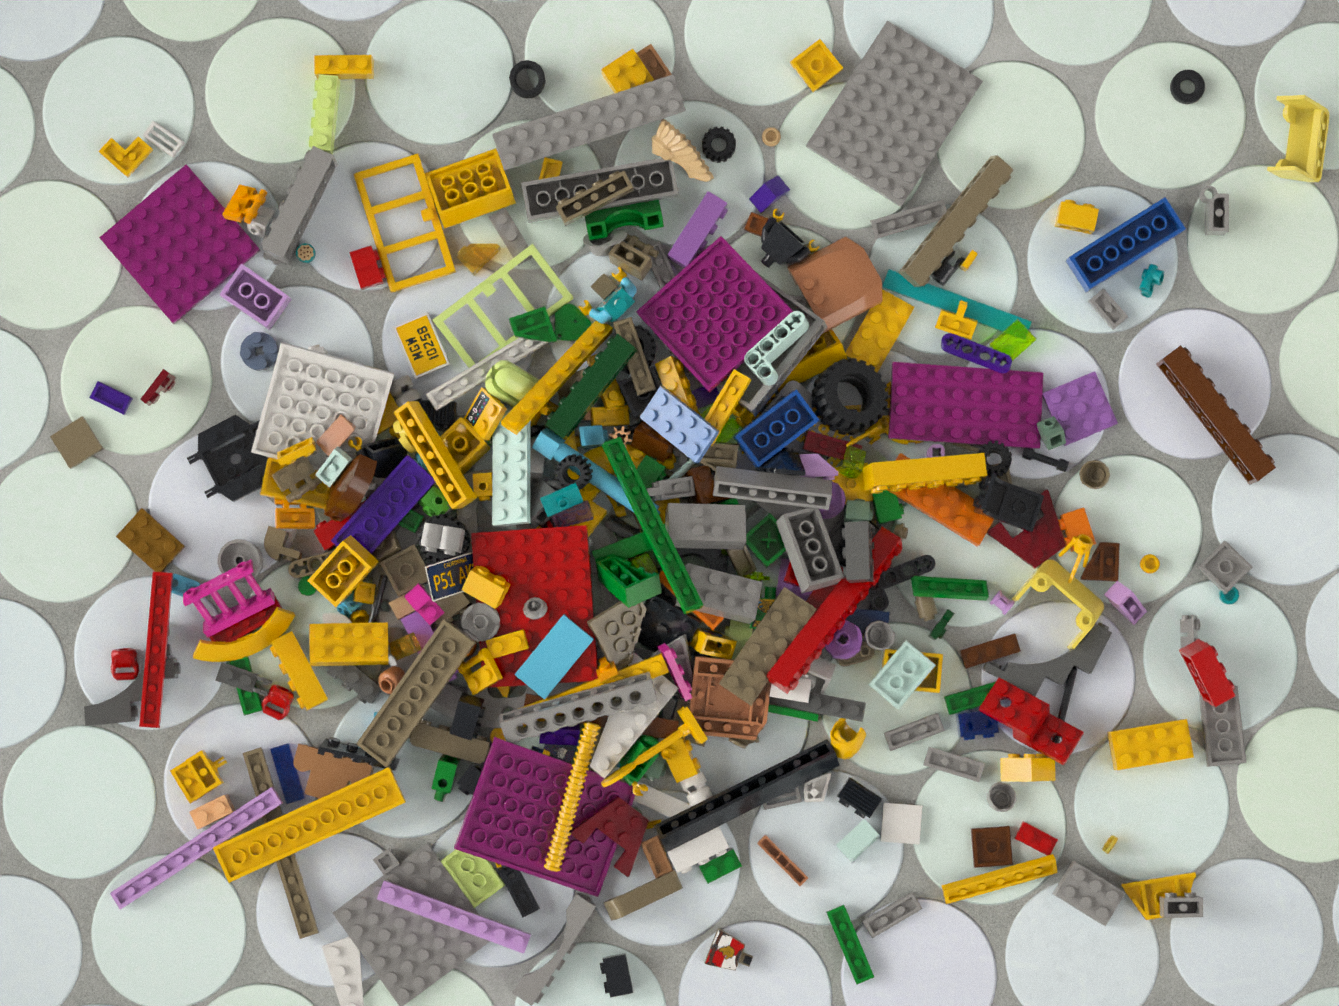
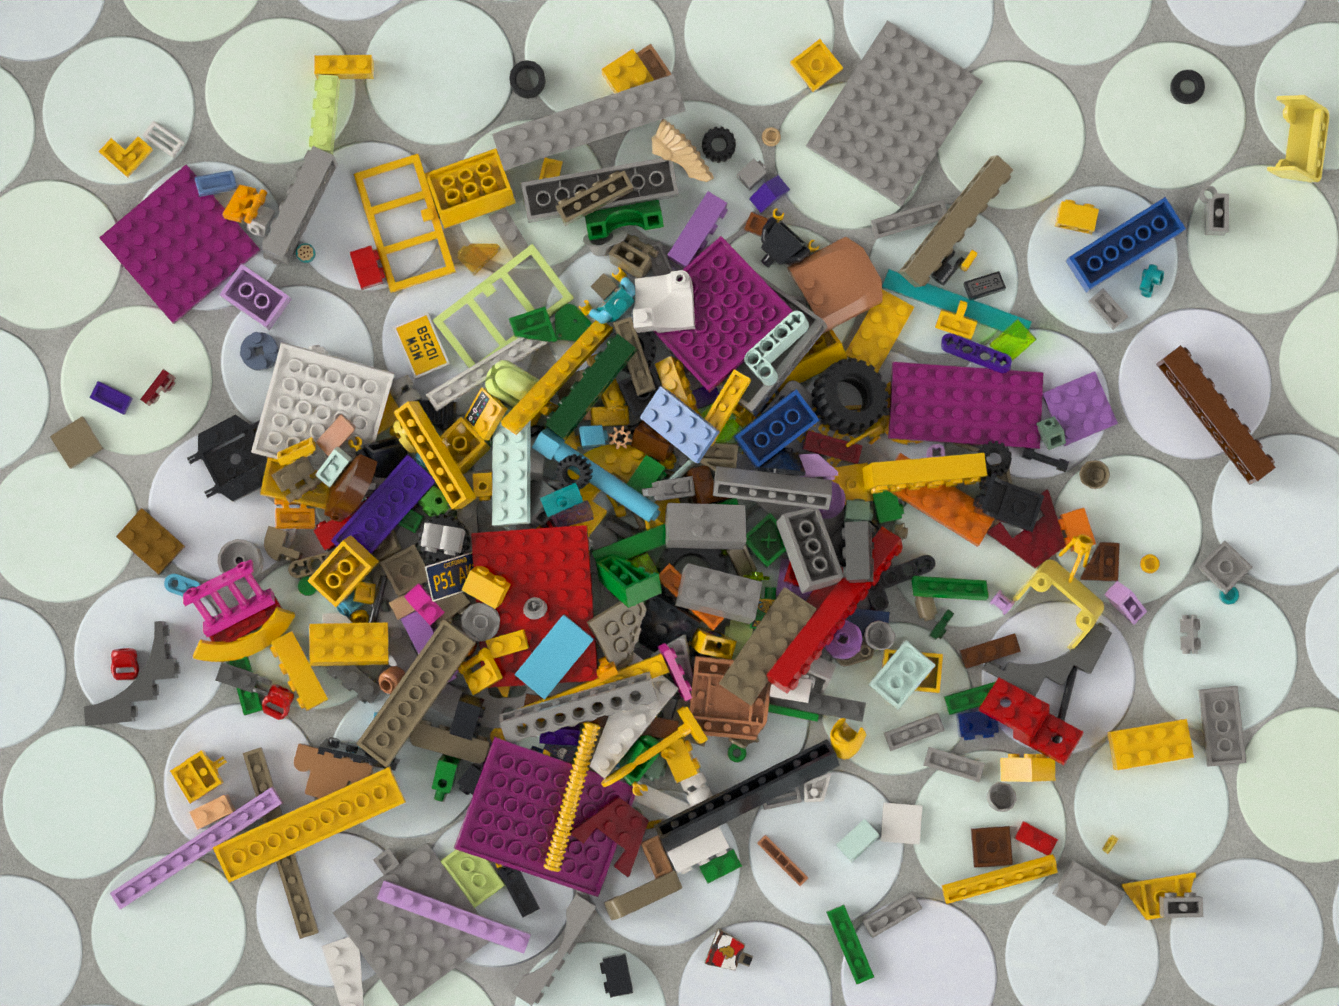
red plate [139,572,173,728] -> none
clear blue tile [270,743,306,804] -> none
clear yellow plate [388,632,422,661] -> none
green plate [602,437,704,614] -> none
black brick [837,777,882,819] -> none
clear neon green bracket [839,445,867,478] -> none
red brick [1179,639,1235,707] -> none
none -> medium blue tile [195,170,237,197]
none -> white slope [633,270,695,333]
none -> green plate [727,744,747,762]
none -> light grey brick [737,159,767,191]
none -> tile [963,271,1006,301]

